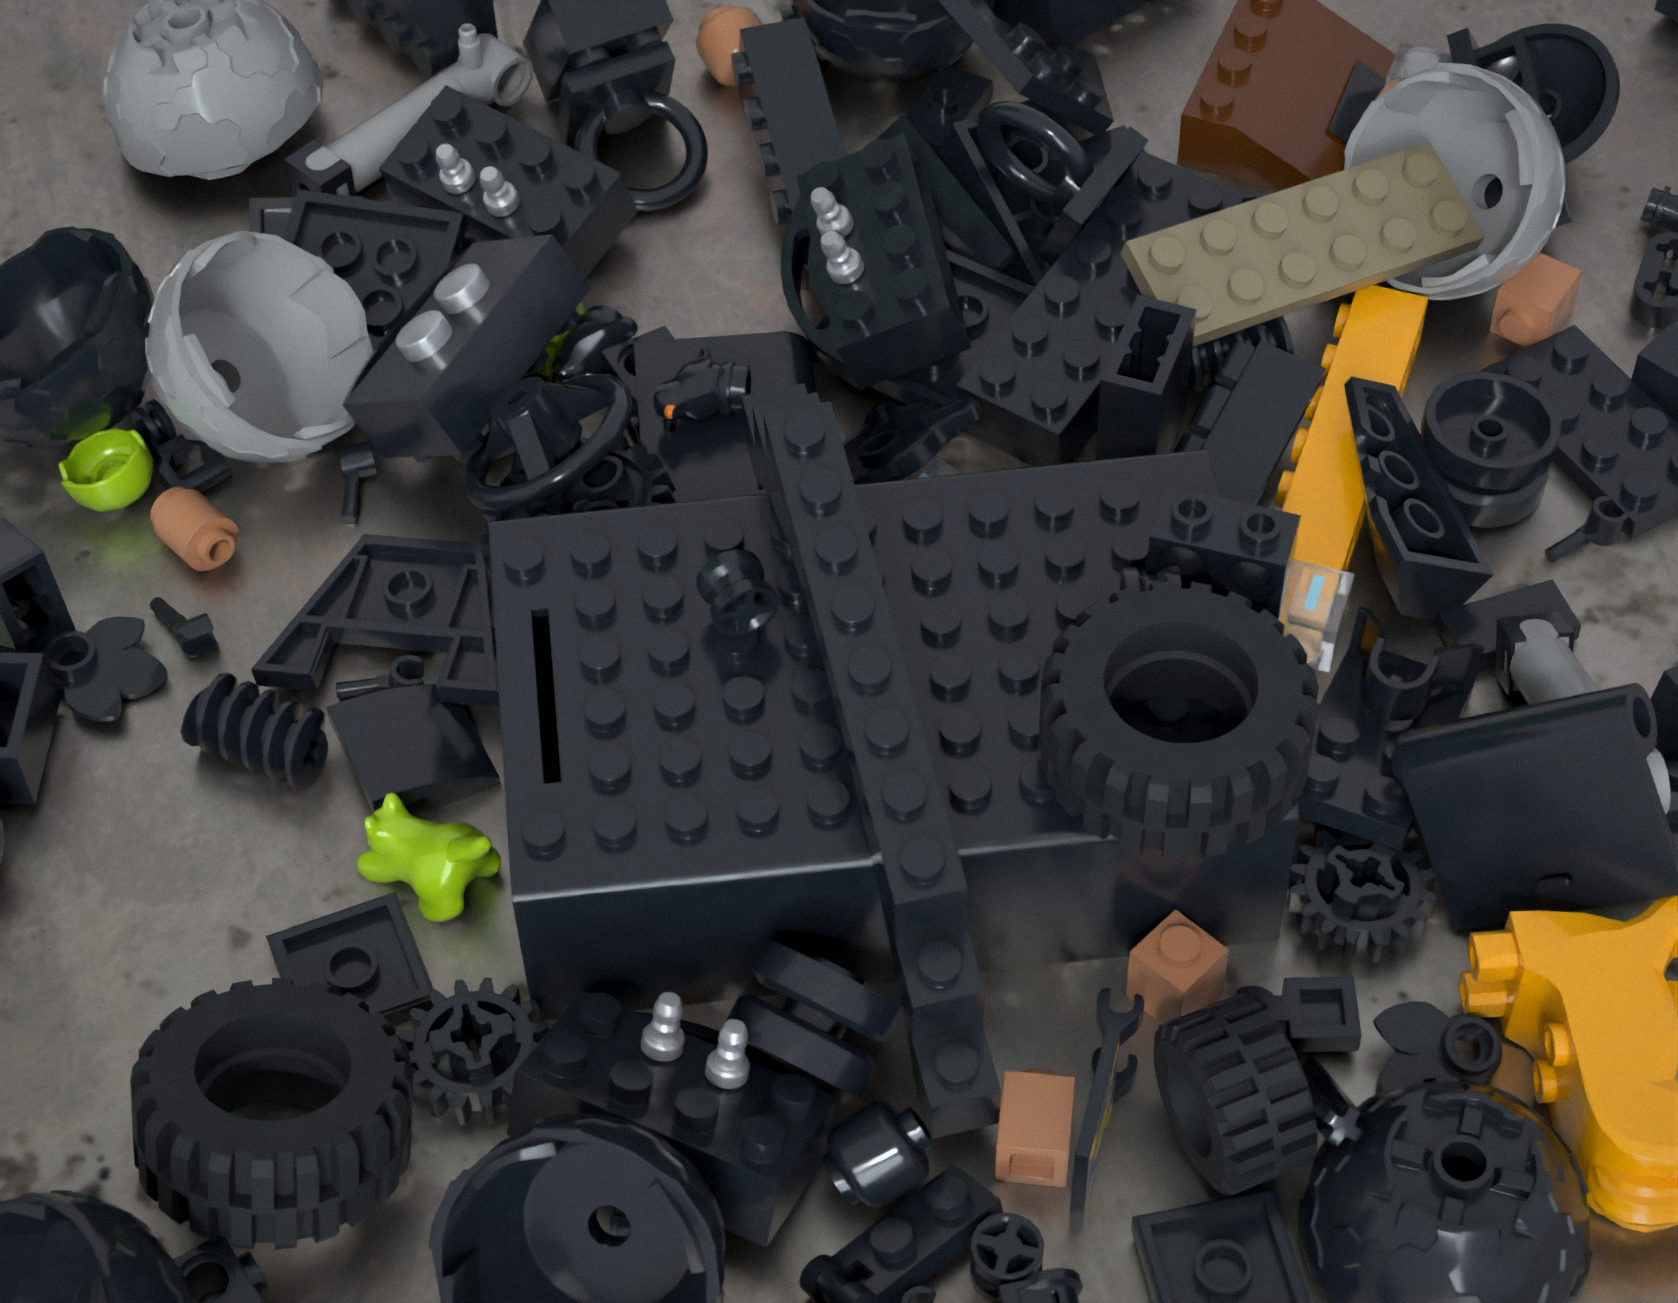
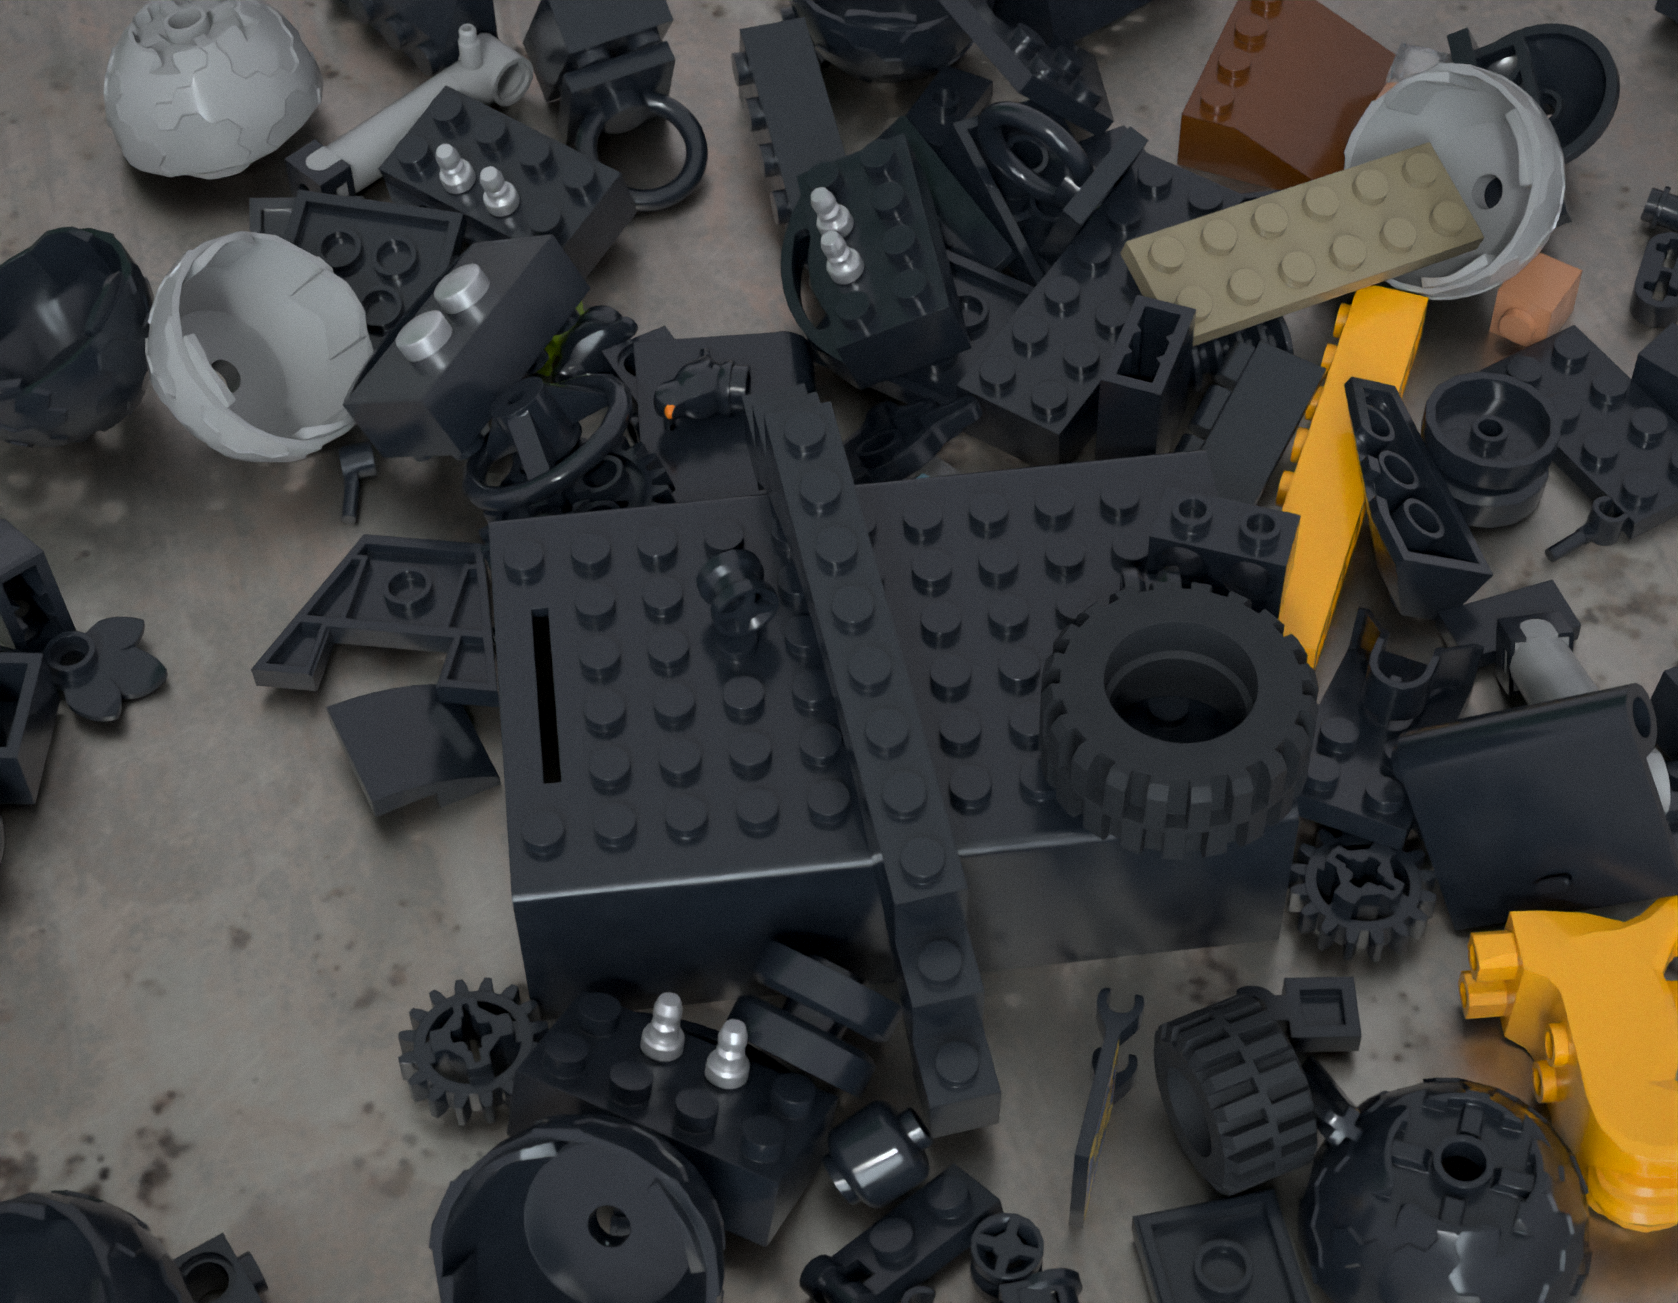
lime hair [59,428,153,512] -> none
black tyre [130,978,413,1250] -> none
black piece [131,398,232,493] -> none
nougat brick [150,487,239,571] -> none
black hand [150,597,219,659] -> none
black piece [180,672,328,790] -> none
black tile [266,891,434,1026] -> none
black hand [336,655,425,698] -> none
lime animal [357,793,501,922] -> none
nougat head [696,5,763,86] -> none
nougat brick [995,1068,1075,1188] -> none
nougat brick [1125,909,1229,1024] -> none
clear brick [1278,559,1355,673] -> none
black sticker [1328,60,1389,143] -> none
black plate [1373,1001,1502,1095] -> none

